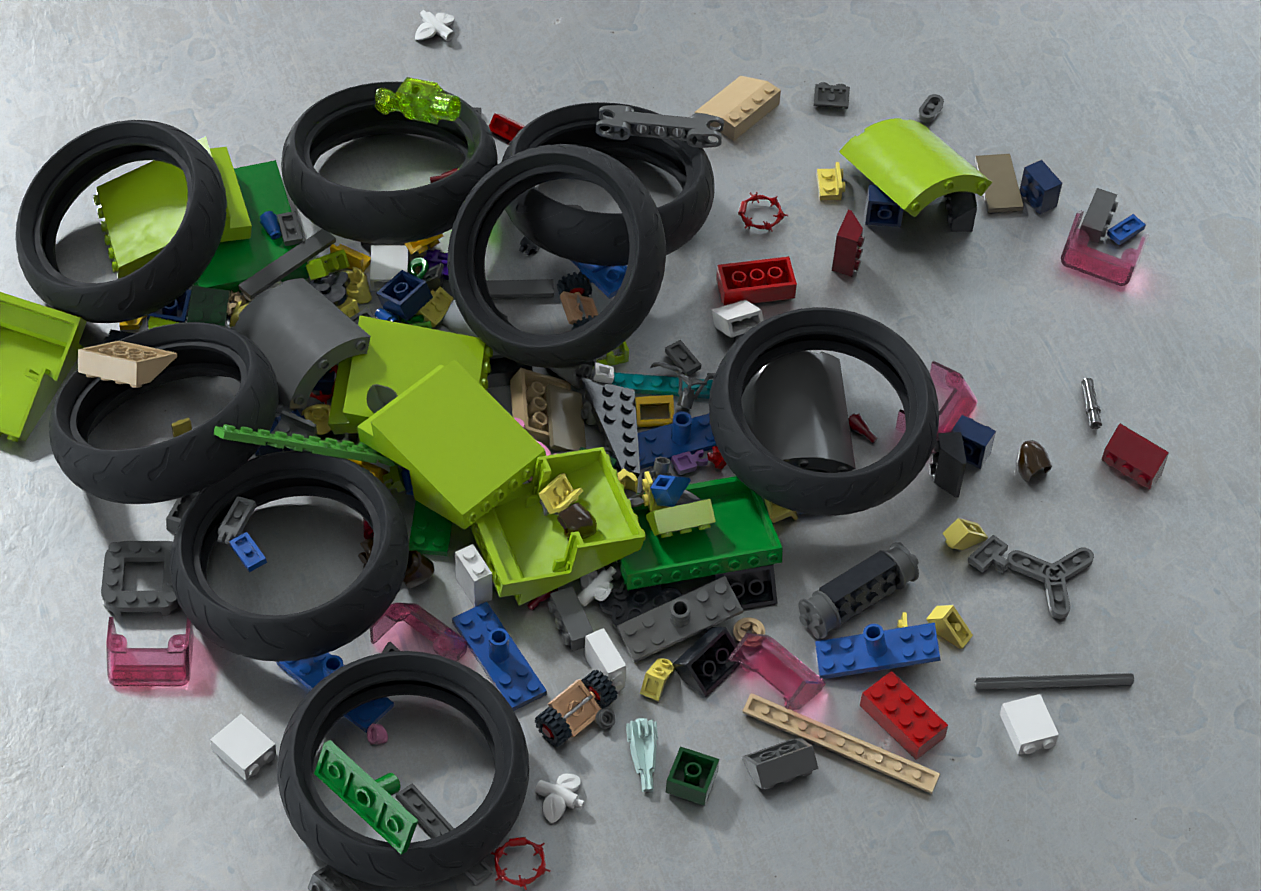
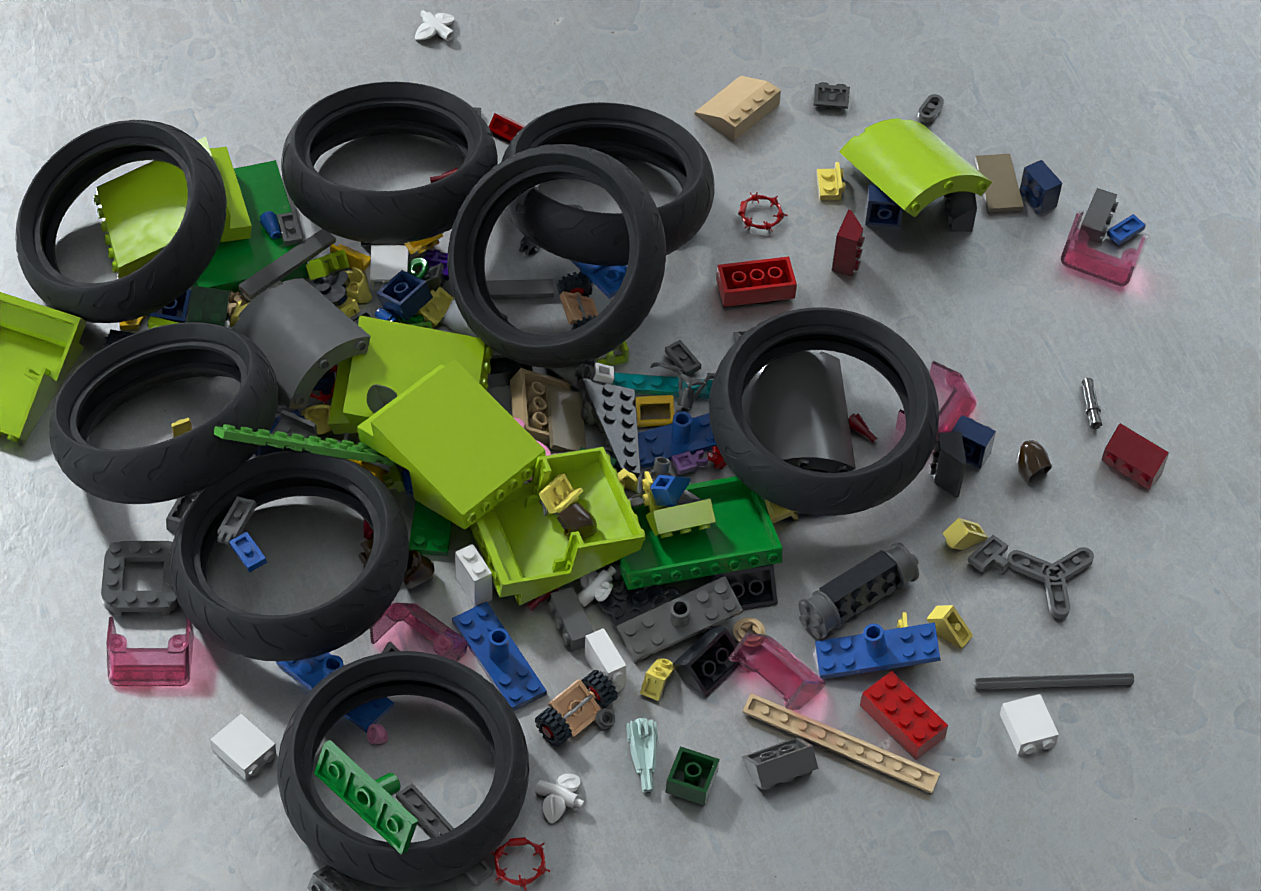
tan slope [78,341,177,388] -> none
clear neon green brick [375,77,461,124] -> none
dark grey piece [596,105,724,148] -> none
white brick [712,300,764,338] -> none

